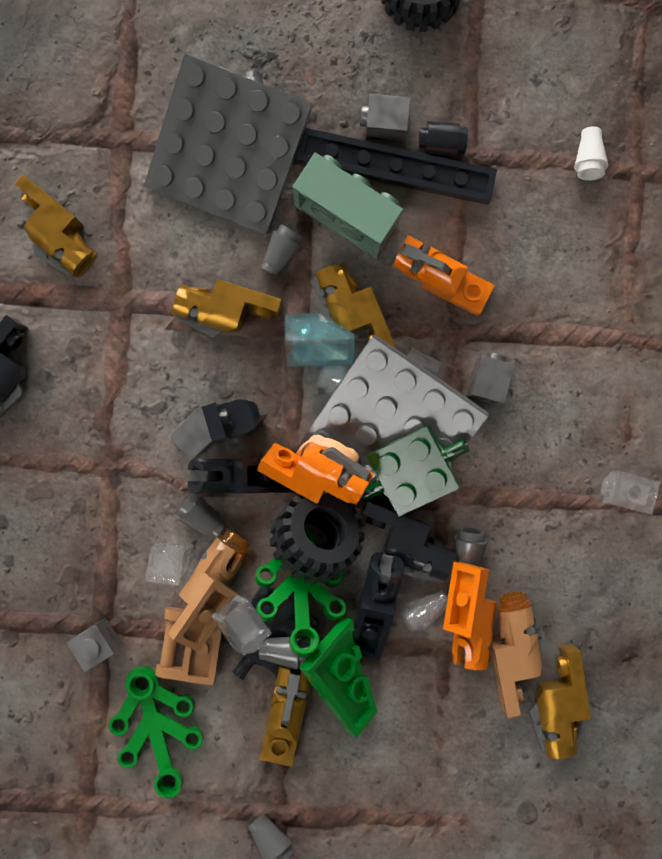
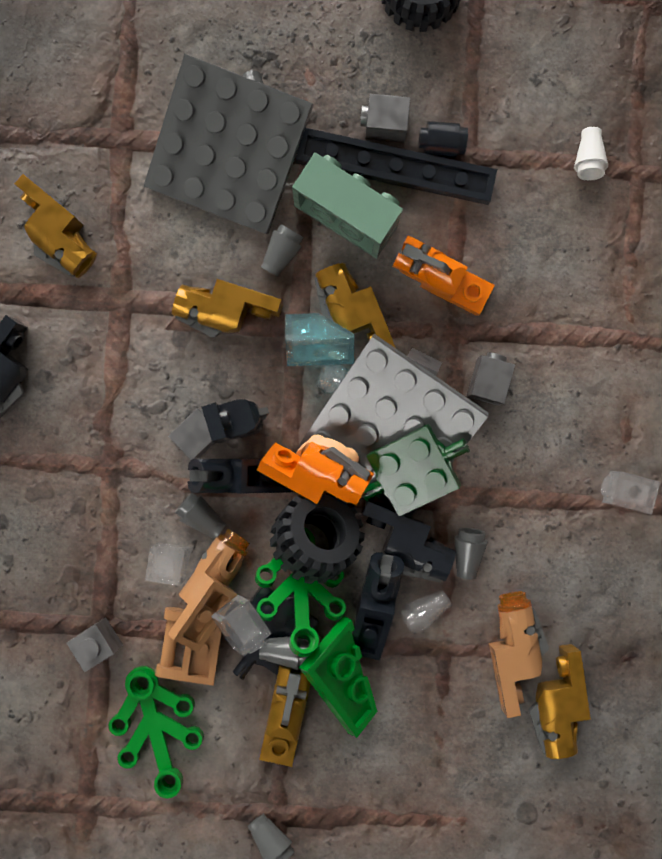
orange plate [443,562,497,670] -> none

